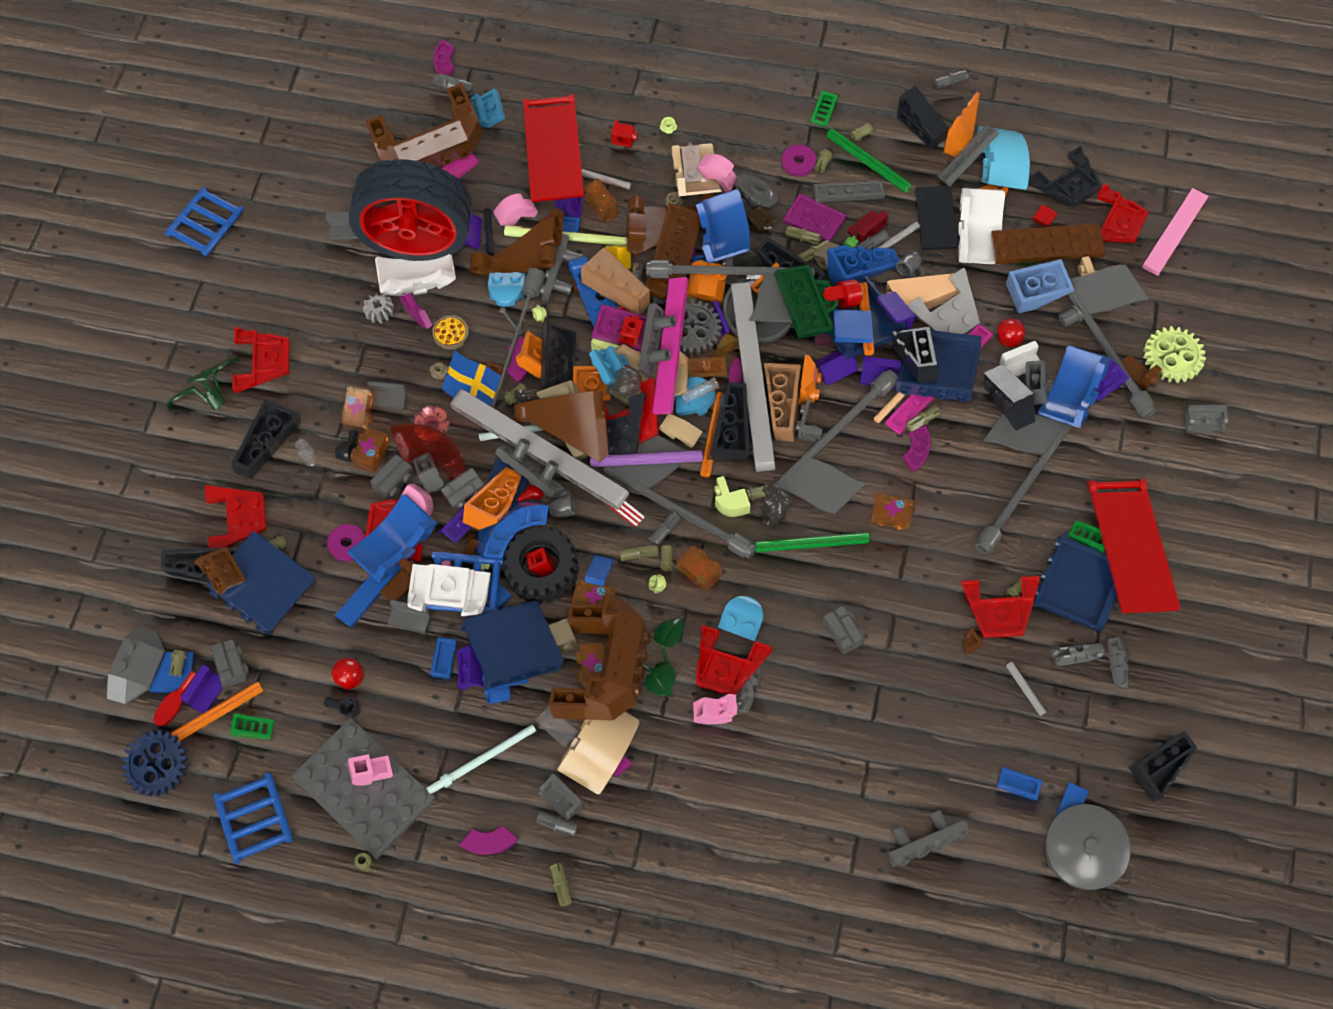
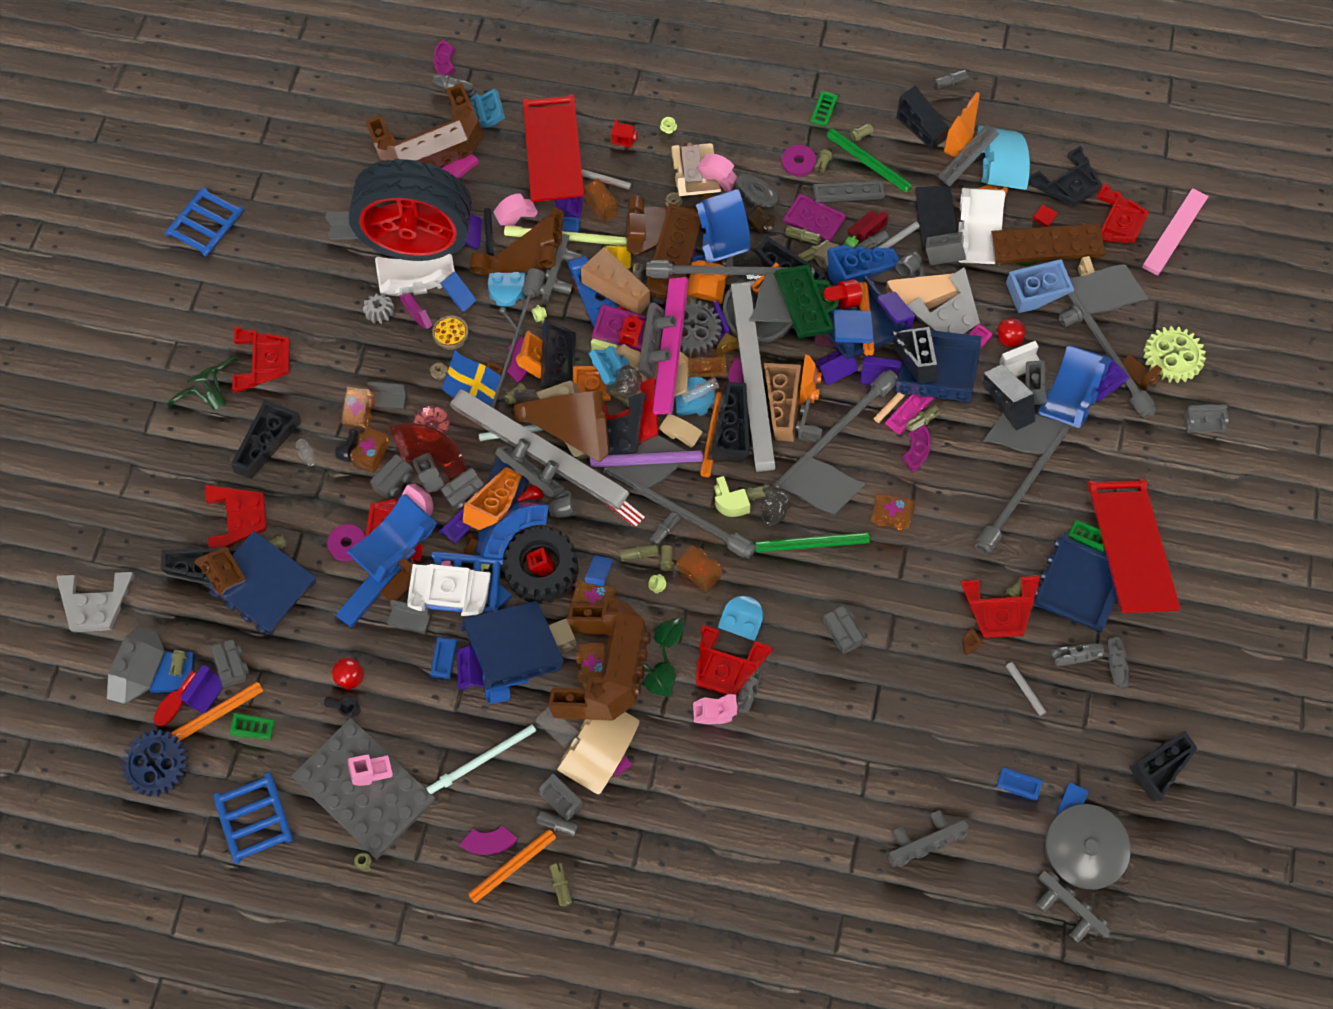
none -> light grey wing [57,572,135,632]
none -> blue tile [440,272,477,312]
none -> orange axle [468,829,556,903]
none -> dark grey panel [926,232,966,265]
none -> dark grey plate [1036,870,1111,943]

